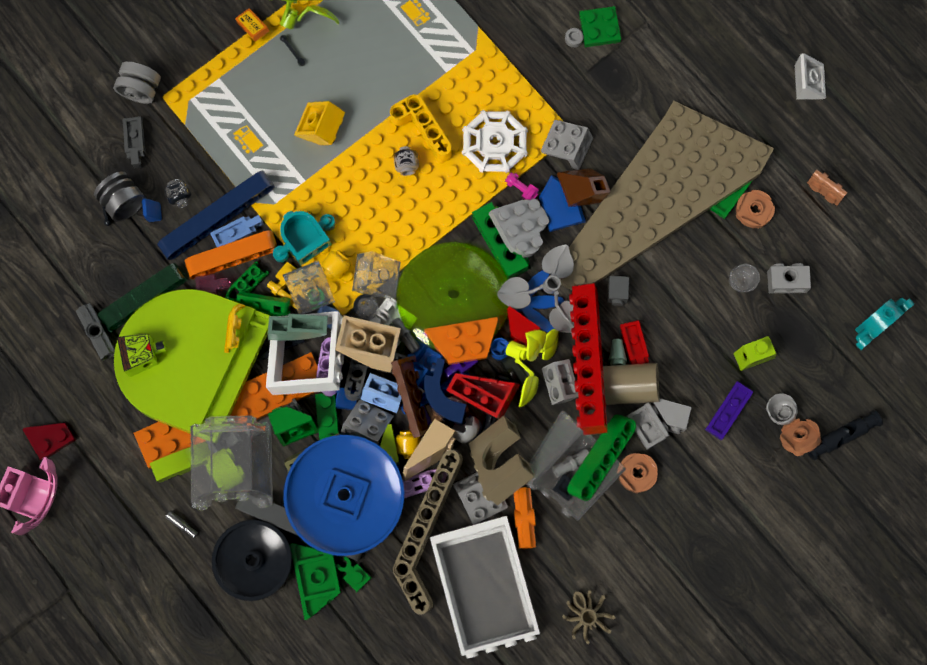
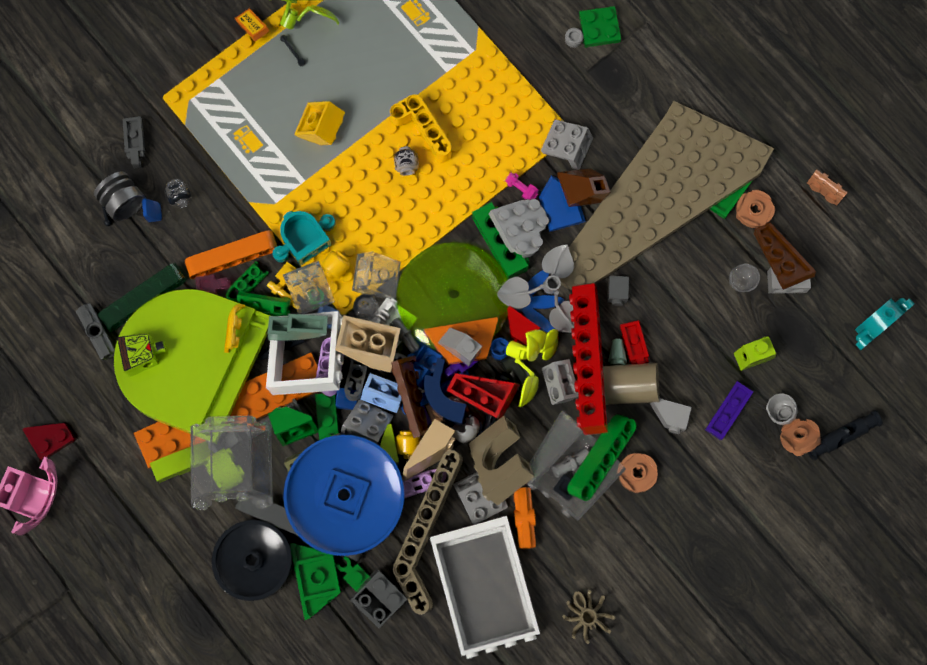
light grey wheel [113,61,161,104] -> none
dark blue beam [157,170,275,260] -> none
flat silver pin [165,511,198,538] -> none
medium blue hinge [210,215,264,247] -> none
white plate [462,110,528,173] -> none
light grey bracket [626,402,669,450] -> none
white slope [795,53,826,99] -> none
none -> dark grey slope [350,569,407,628]
none -> light grey slope [438,328,482,366]
none -> reddish brown wing [754,222,816,290]

